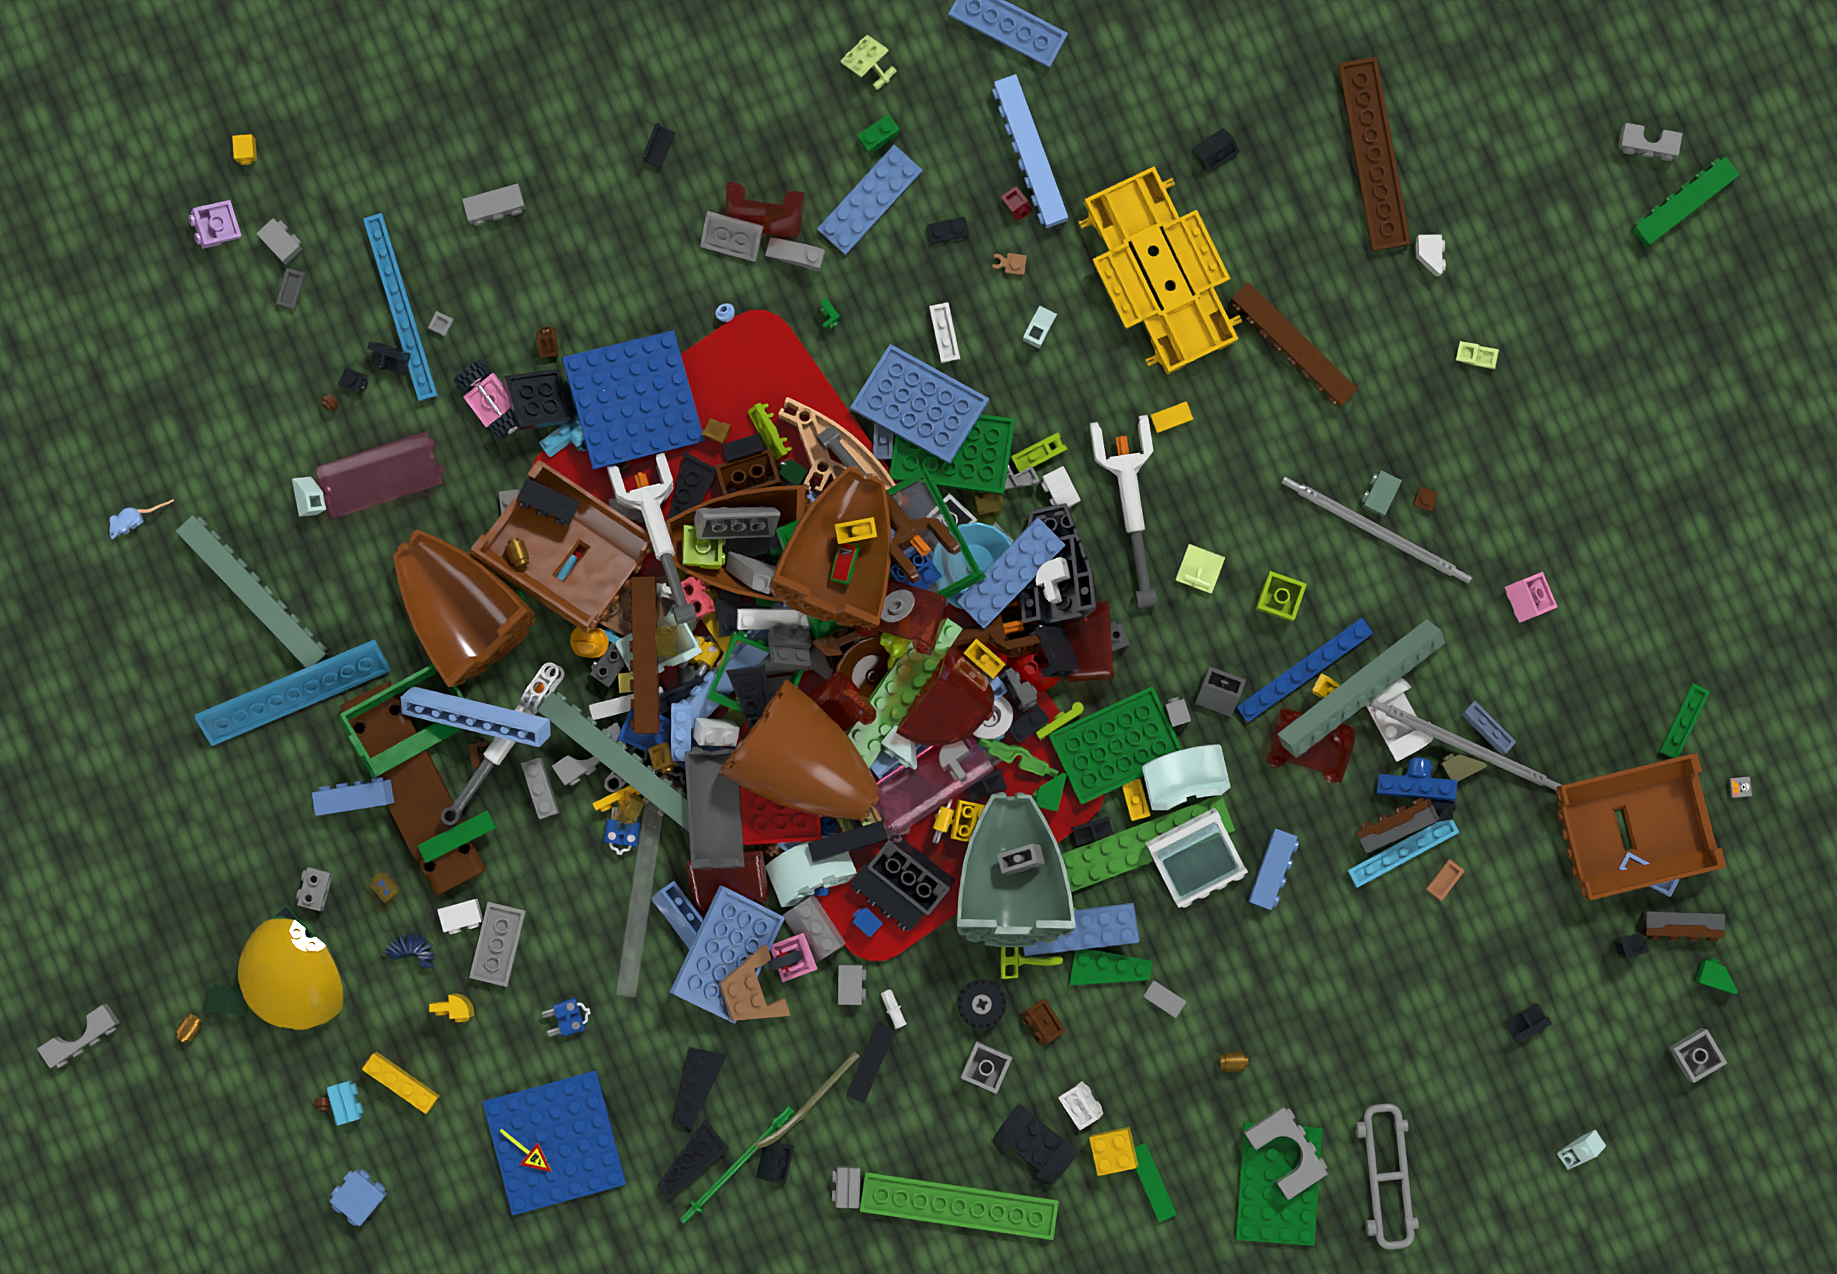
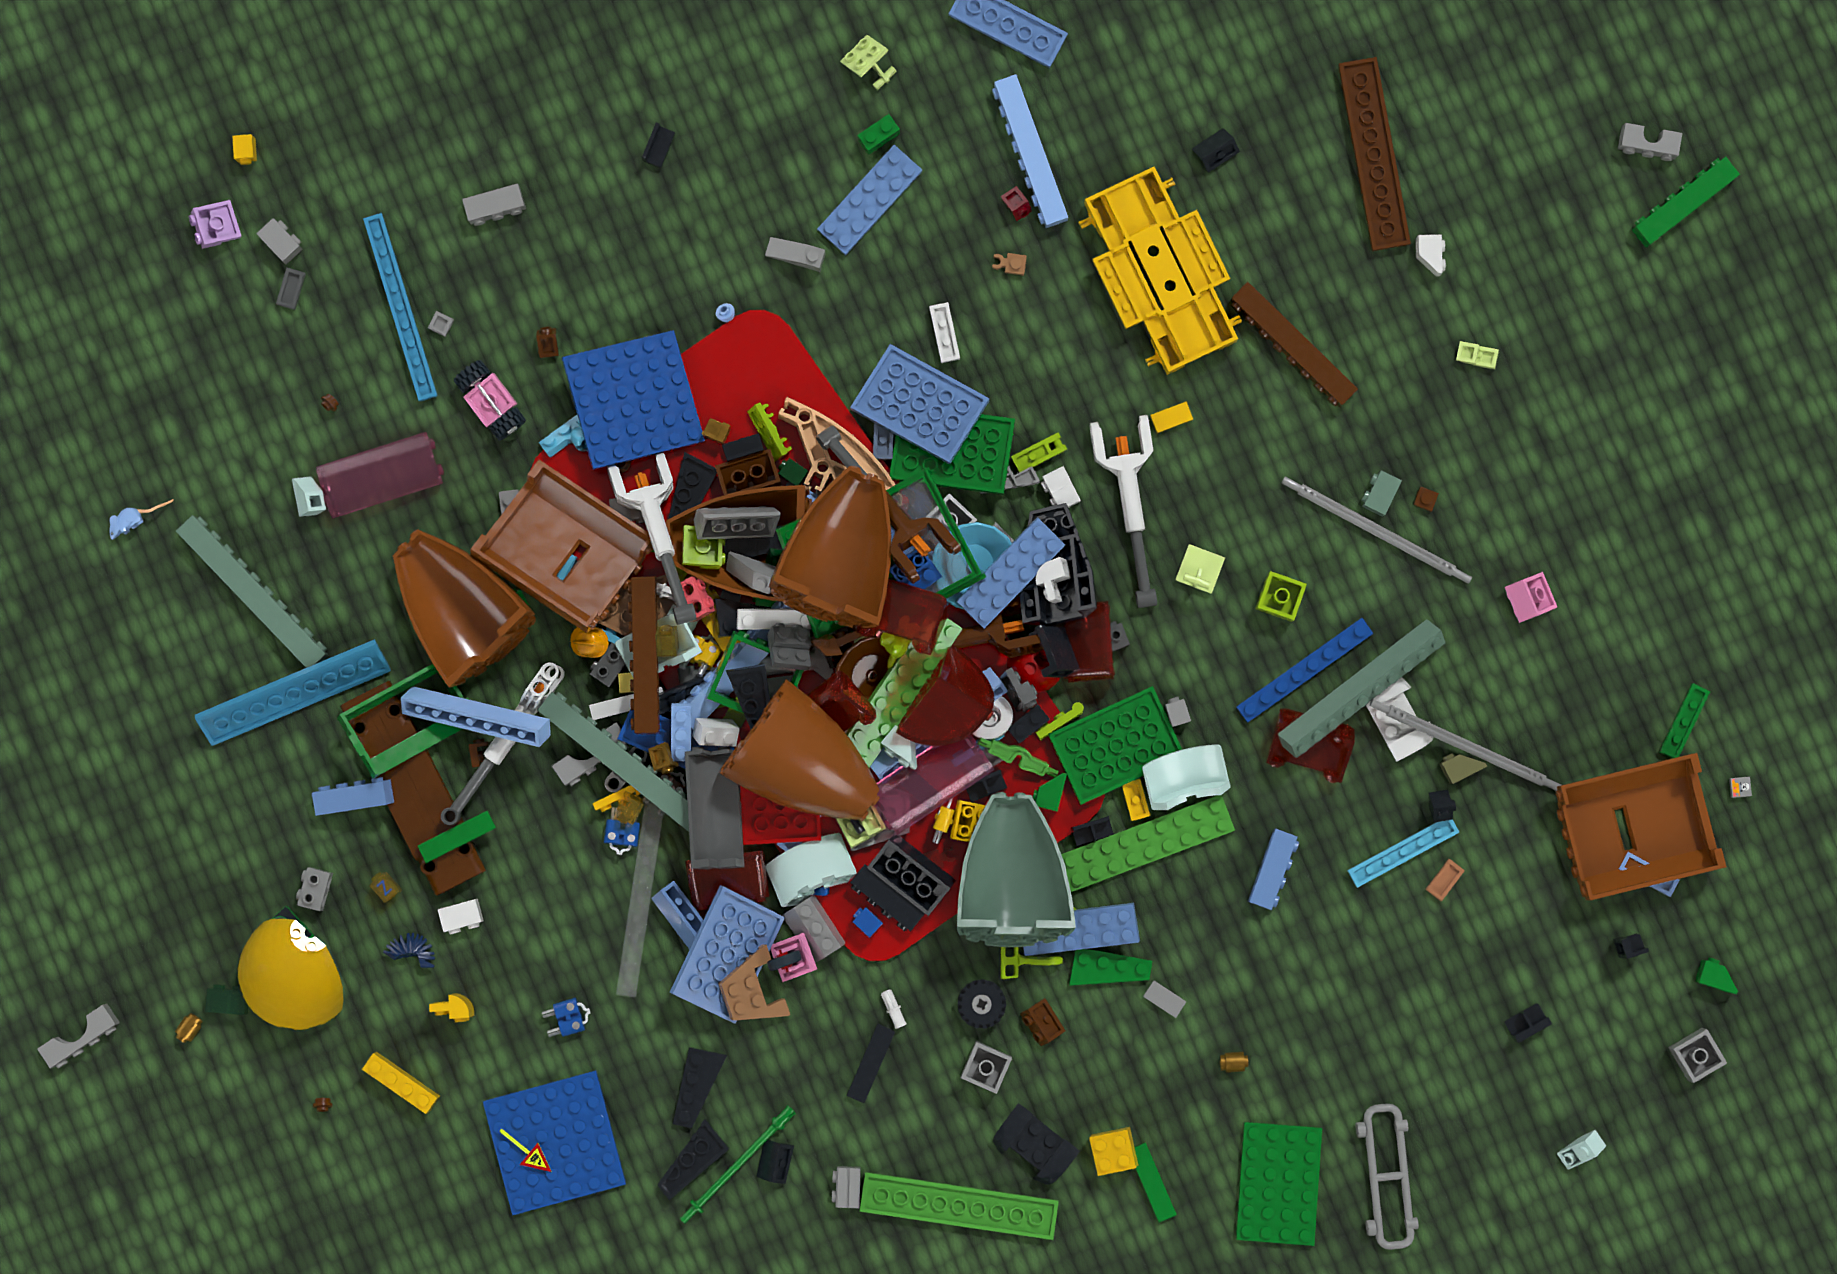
medium azure brick [326,1080,364,1125] -> none
medium blue brick [330,1169,387,1226] -> none
black bracket [338,367,368,394] -> none
black panel [367,341,411,375] -> none
light grey plate [469,902,526,987] -> none
black plate [503,369,575,430] -> none
pearl gold brick [505,538,530,568] -> none
black brick [516,478,580,527] -> none
light grey brick [521,758,560,819] -> none
light grey plate [700,211,764,262] -> none
clear red windscreen [726,182,806,237] -> none
olive piece [754,1051,860,1147] -> none
reddish brown plate [762,843,781,857] -> none
black tile [808,820,888,863] -> none
green bracket [820,298,840,330] -> none
blue plate [820,818,838,836] -> none
slope [830,543,861,585] -> none
yellow slope [835,517,877,544] -> none
light grey brick [838,965,866,1005] -> none
light grey dish [881,590,915,623] -> none
black plate [928,216,969,244] -> none
light grey brick [939,735,970,783] -> none
yellow slope [964,639,1006,679] -> none
clear yellow brick [974,493,1004,517] -> none
light grey brick [997,844,1045,875] -> none
light aqua slope [1023,306,1057,349] -> none
white bracket [1058,1081,1103,1130] -> none
clear light blue panel [1146,808,1248,908] -> none
dark grey slope [1195,666,1246,717] -> none
light grey arch [1244,1106,1328,1200] -> none
yellow slope [1312,674,1340,699] -> none
piece [1356,797,1439,853] -> none
blue plate [1377,758,1458,801] -> none
sand blue plate [1462,701,1516,756] -> none
piece [1642,911,1725,941] -> none

